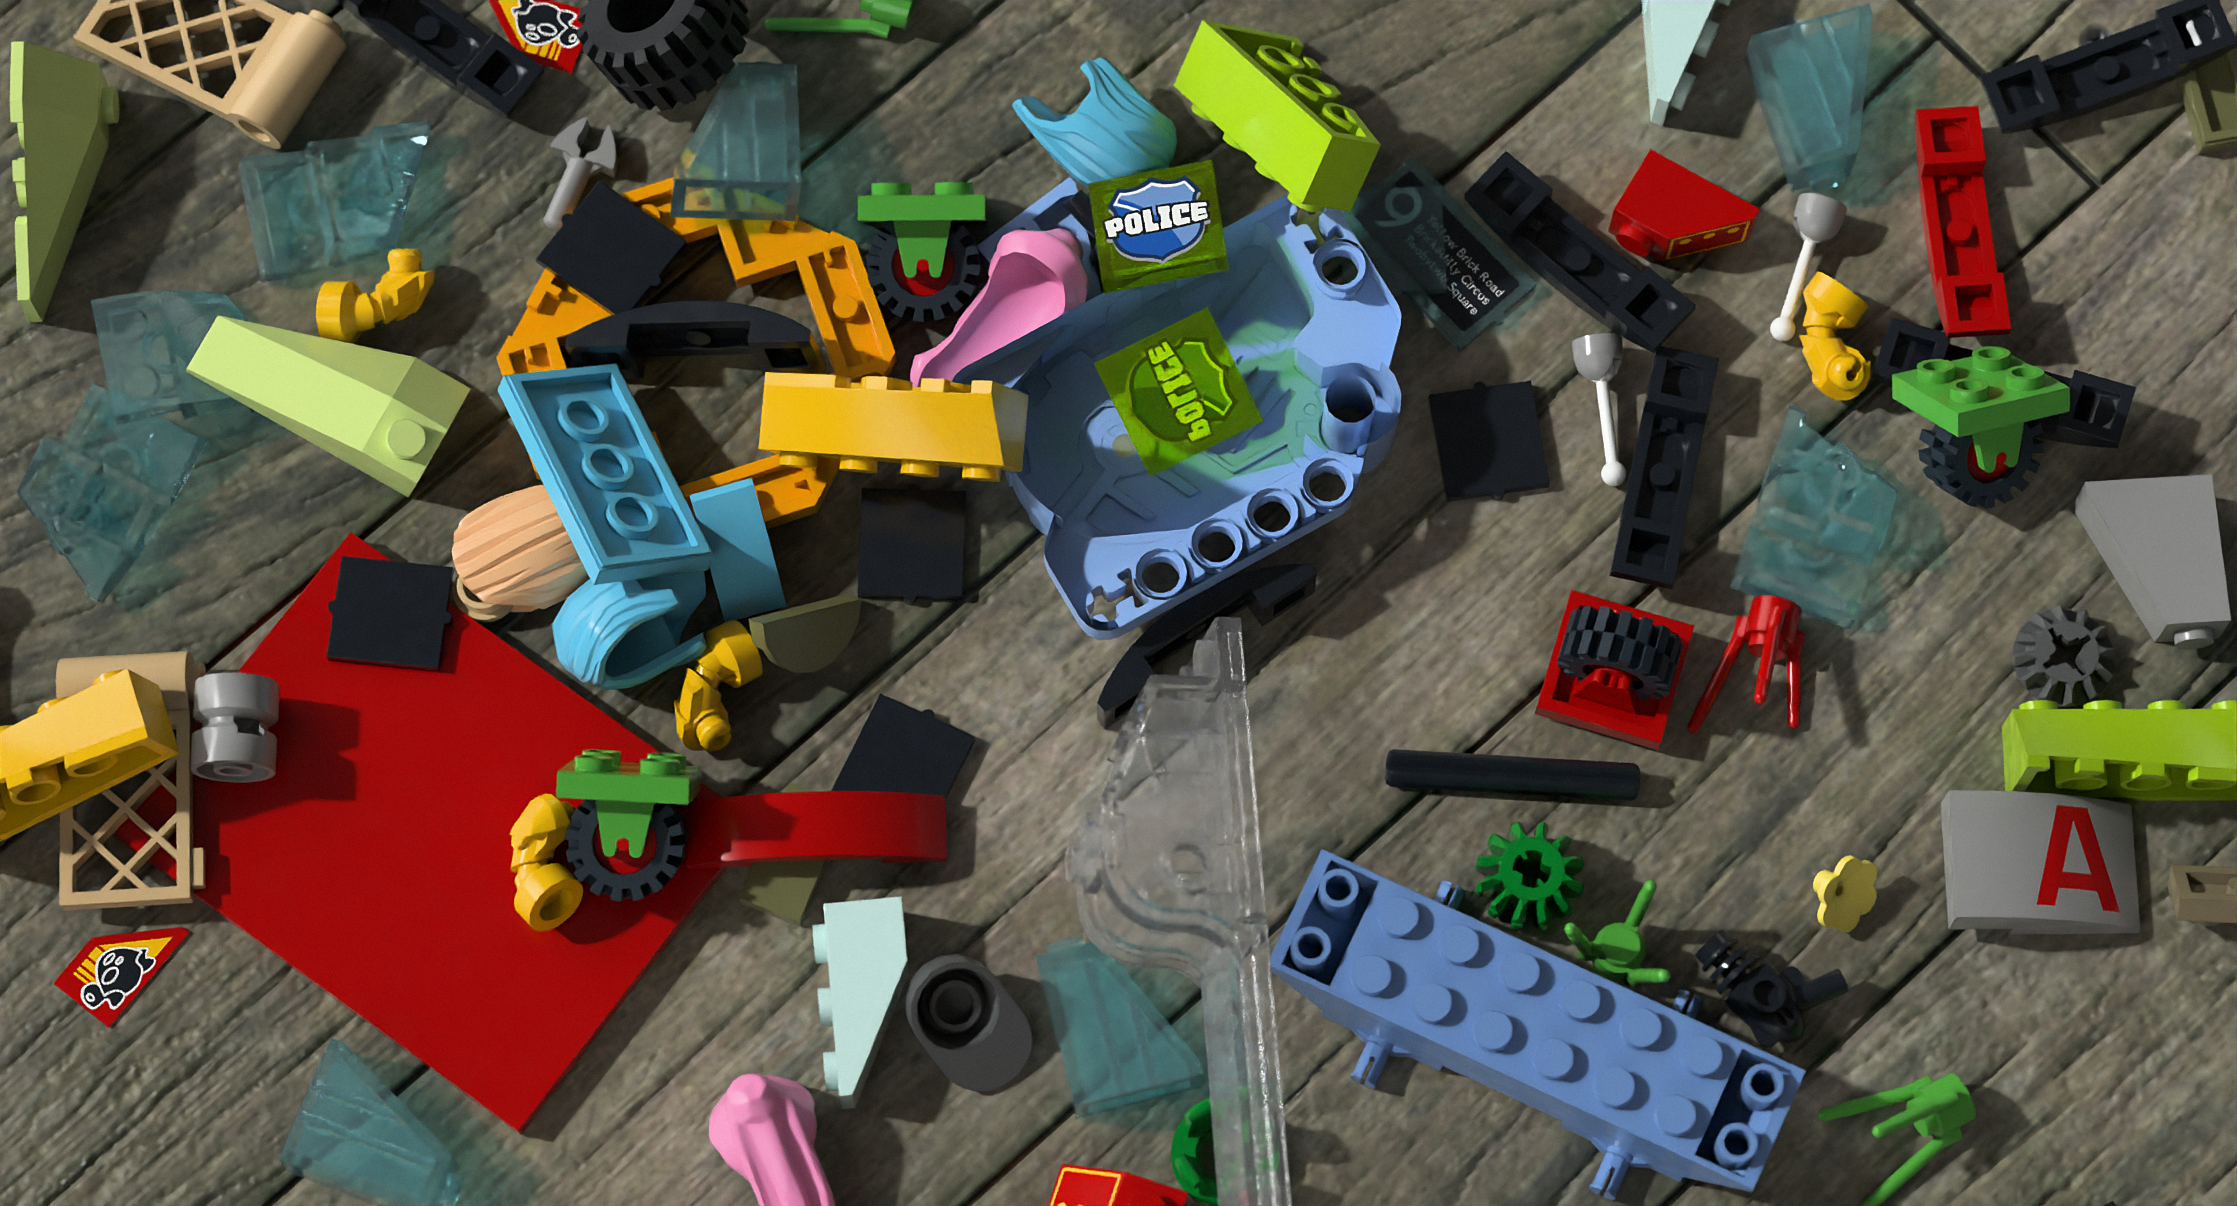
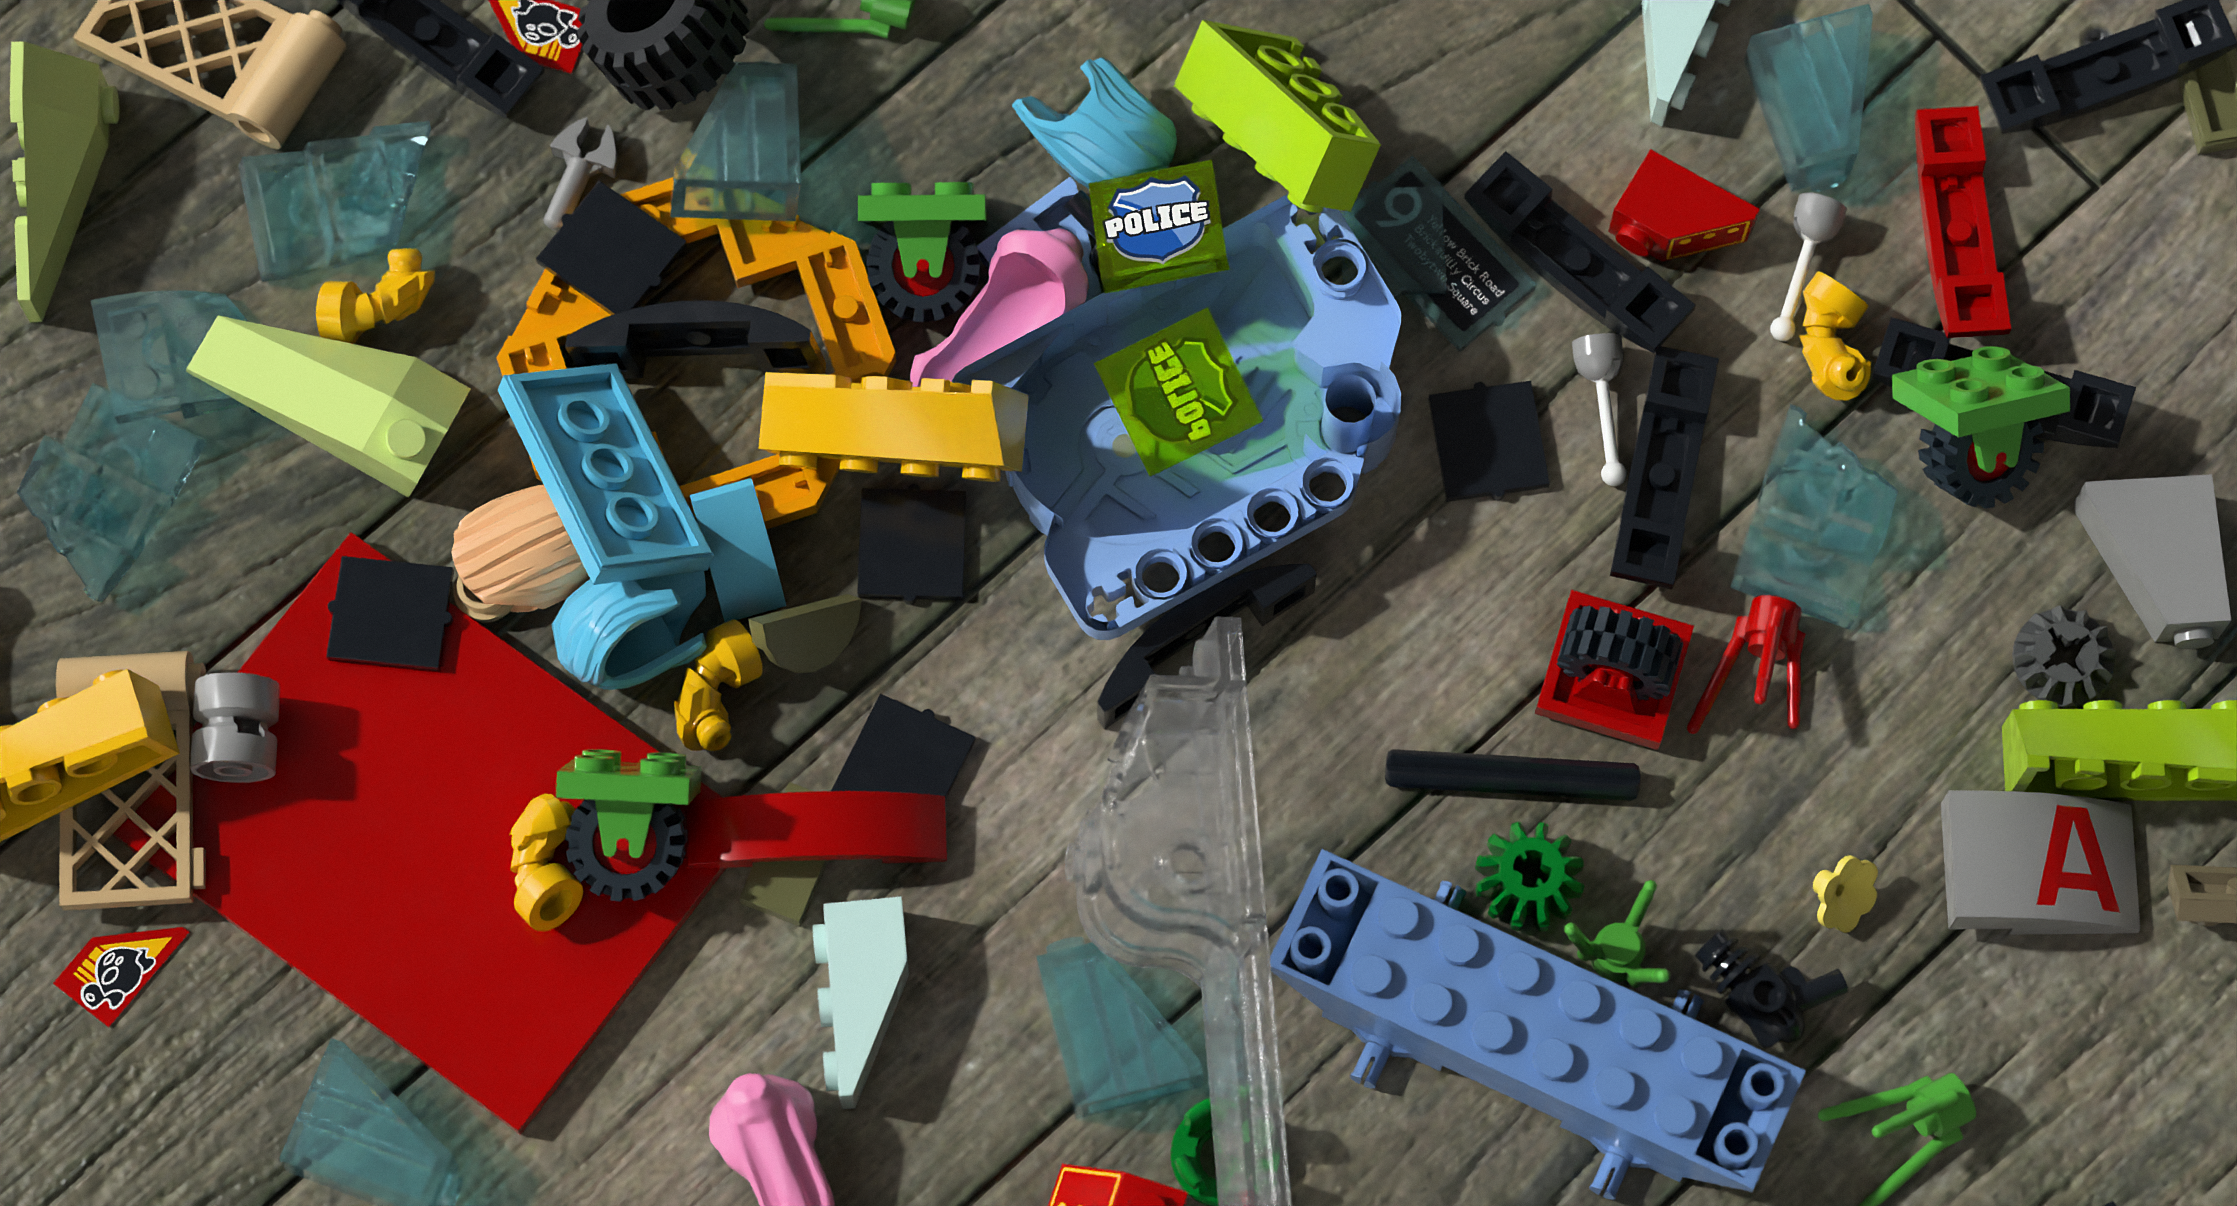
dark grey cap [904,954,1032,1092] -> none

